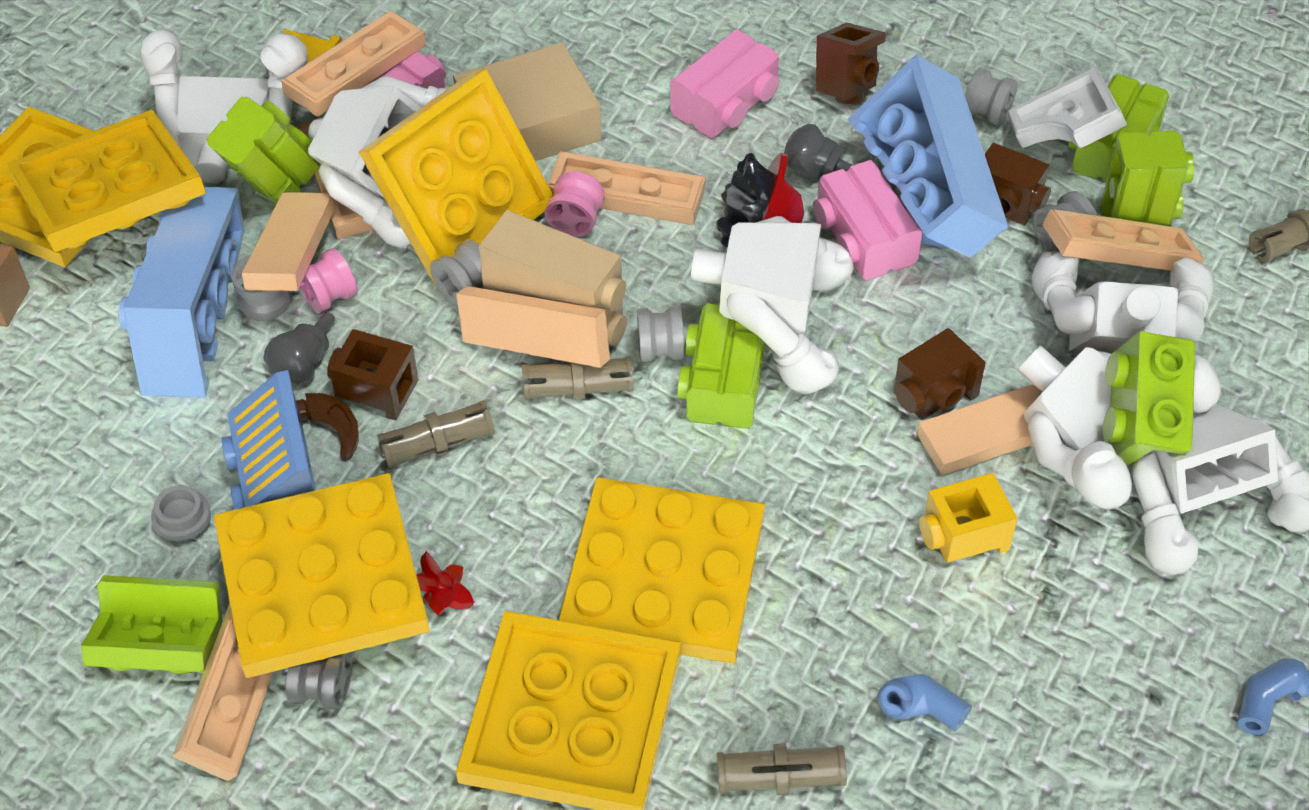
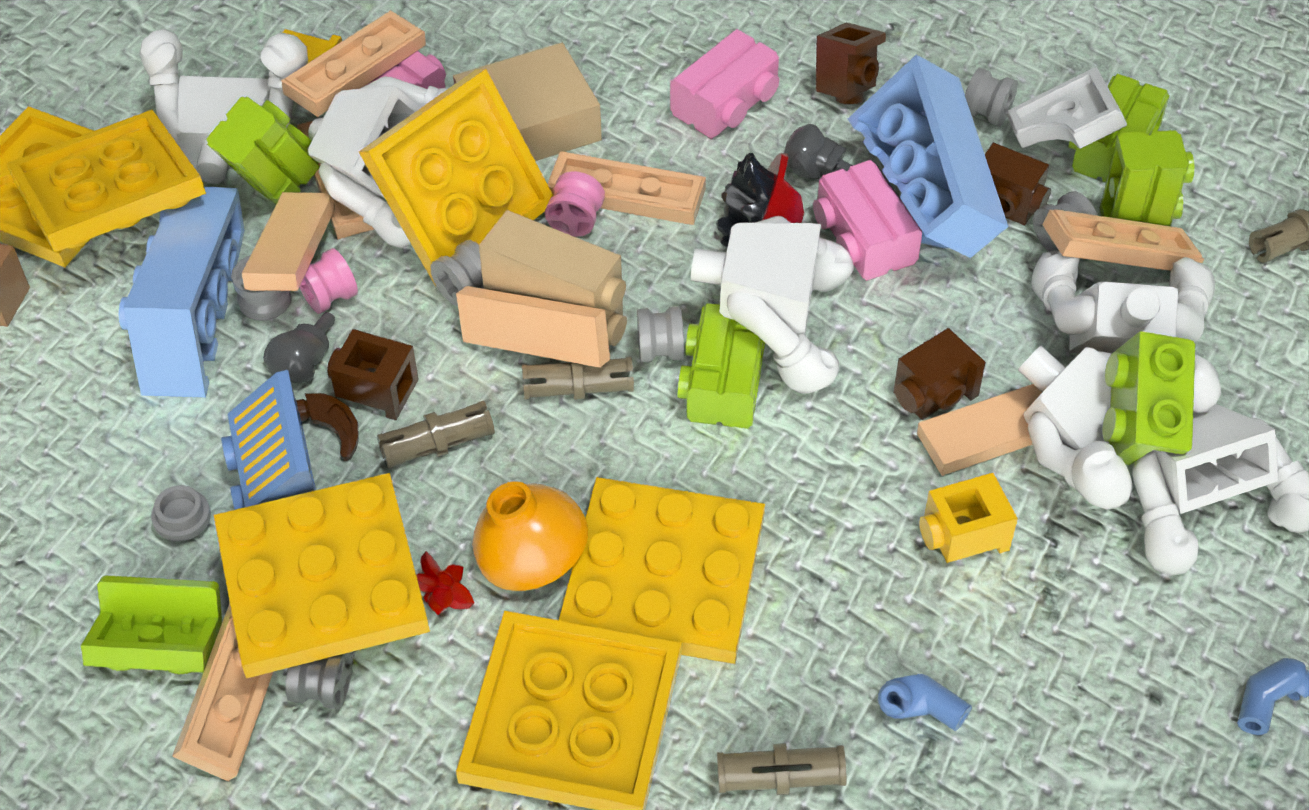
none -> light orange piece [472,481,588,591]

